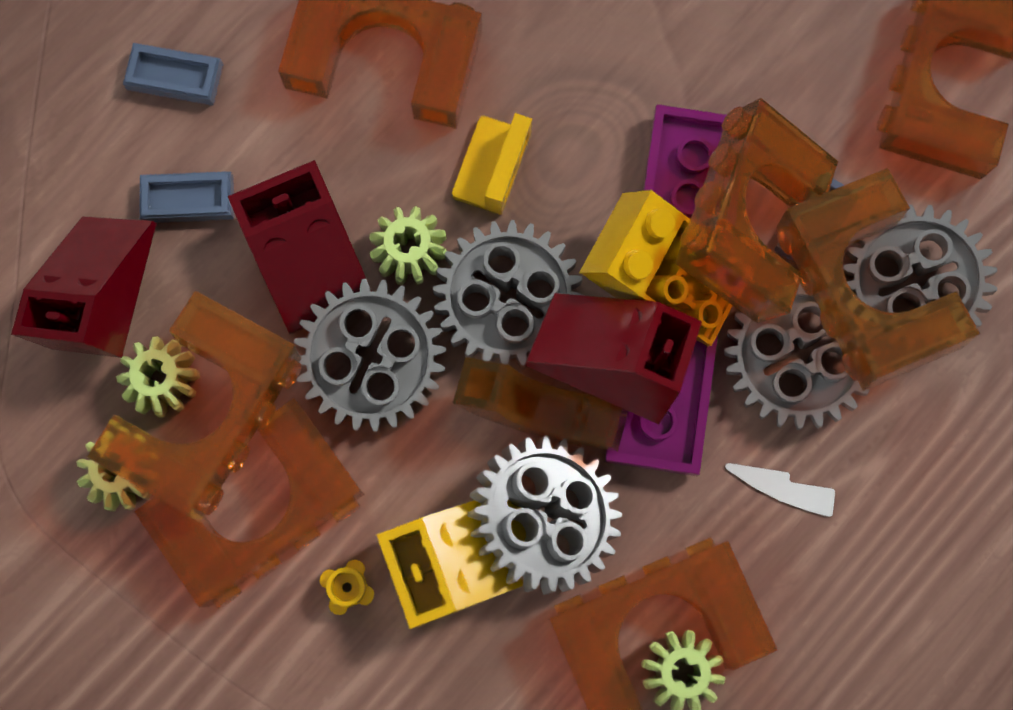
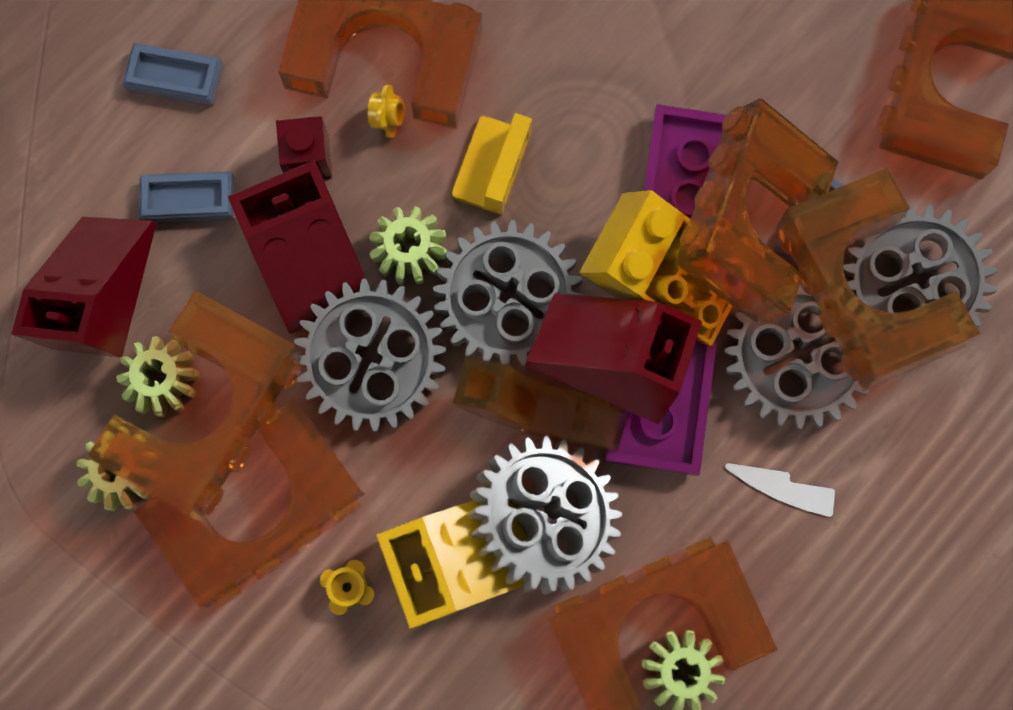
none -> dark red brick [276,116,332,179]
none -> yellow plate [367,85,405,138]

